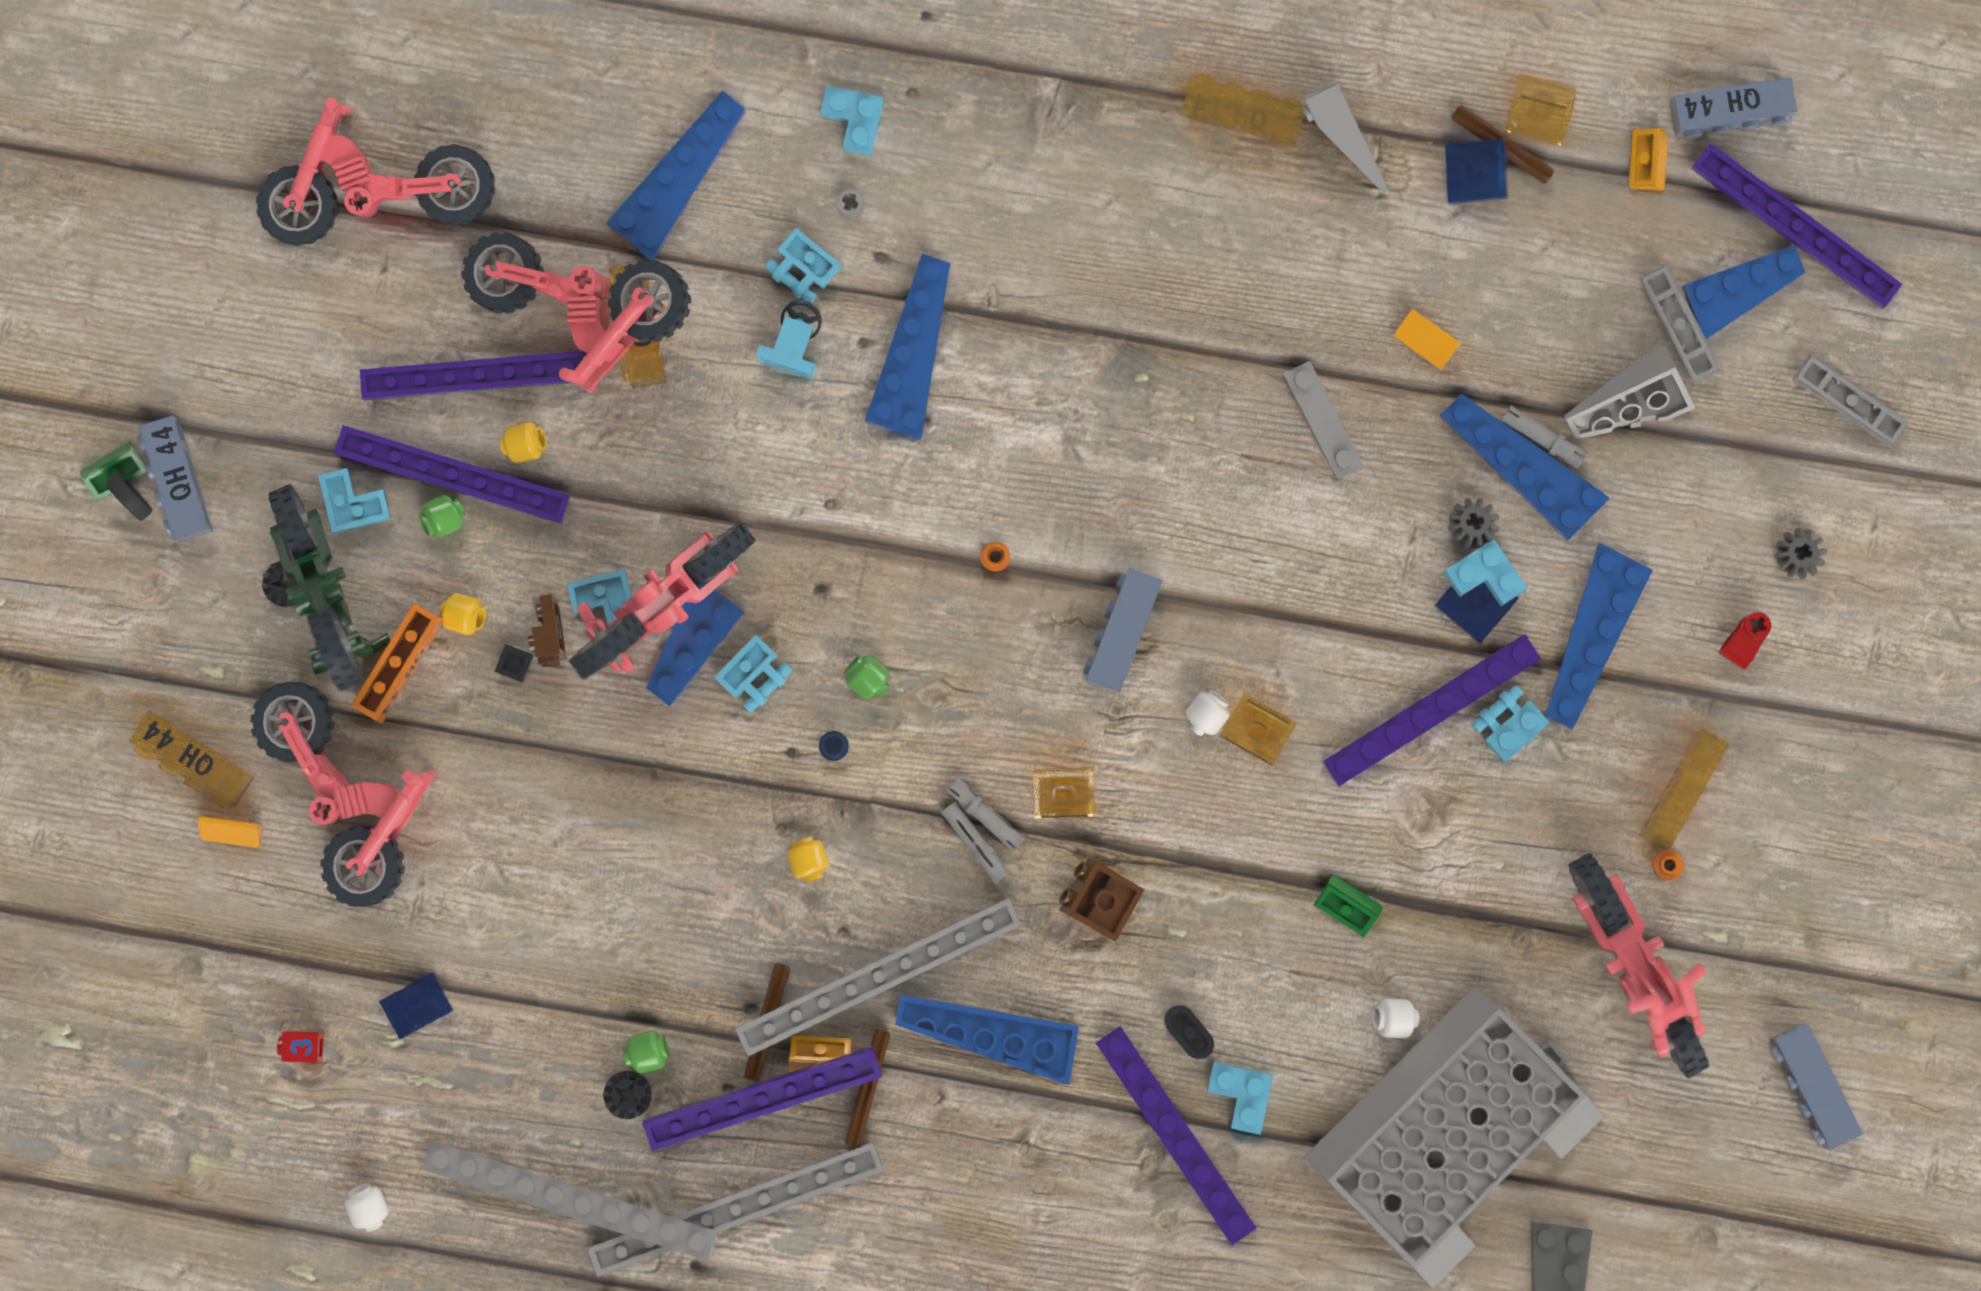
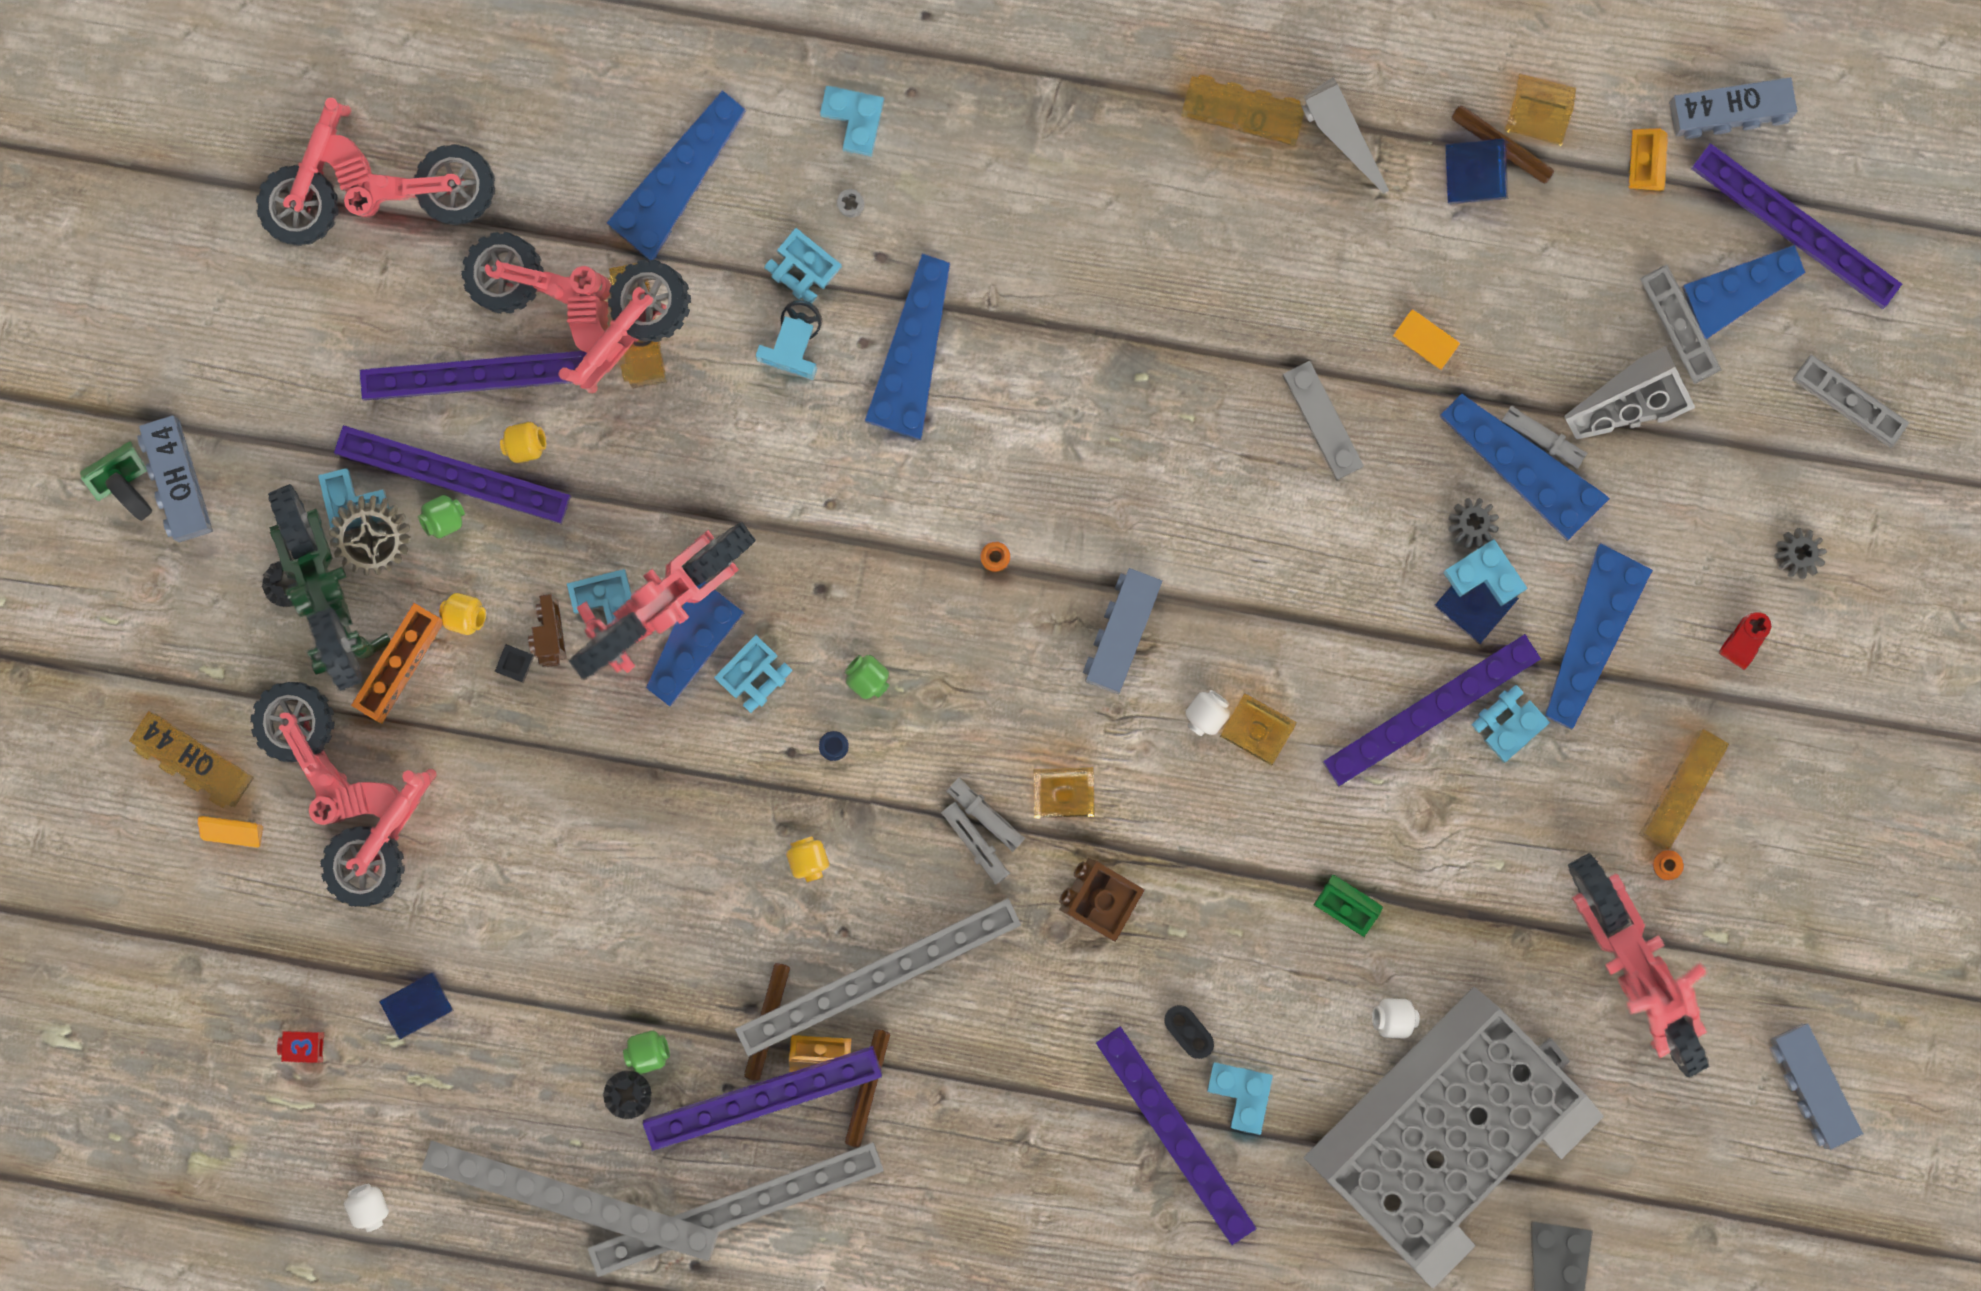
blue wing [895,995,1079,1085] -> none
none -> dark tan gear [329,495,411,576]

